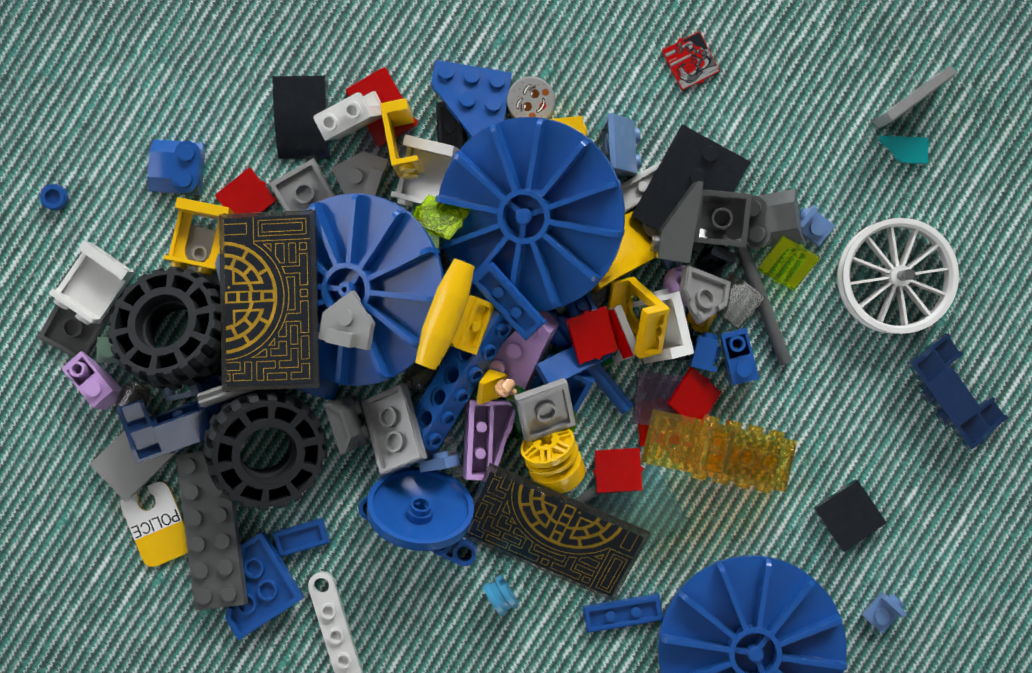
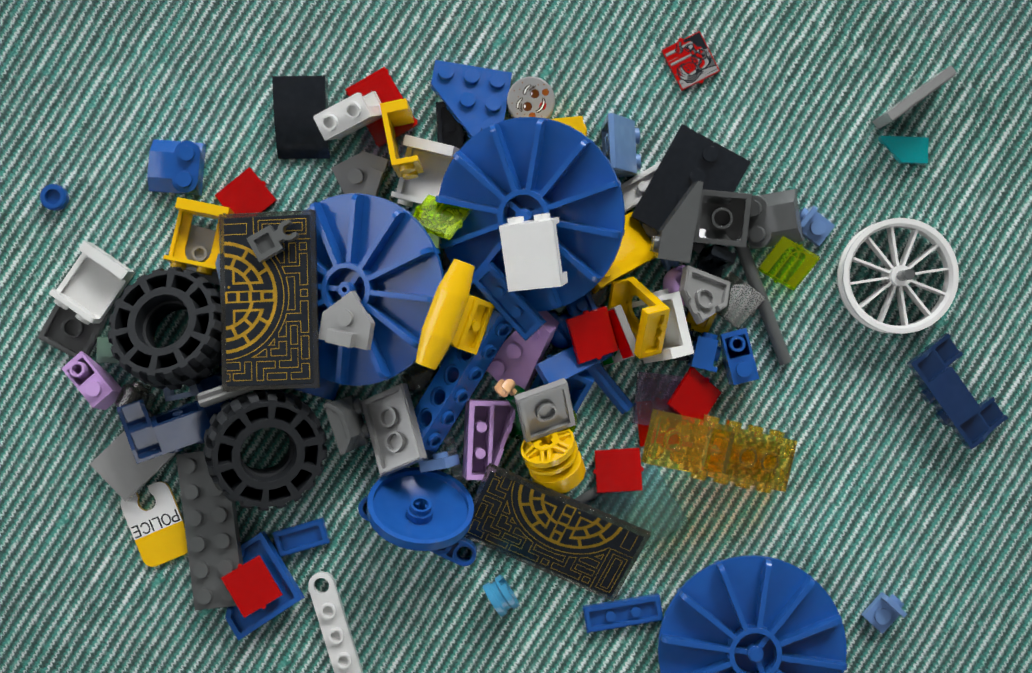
light grey tile [269,158,336,215] -> none
yellow slope [476,369,507,405] -> none
black tile [813,479,887,552] -> none
none -> red piece [221,555,283,618]
none -> dark grey plate [246,220,299,263]
none -> white panel [499,213,568,292]

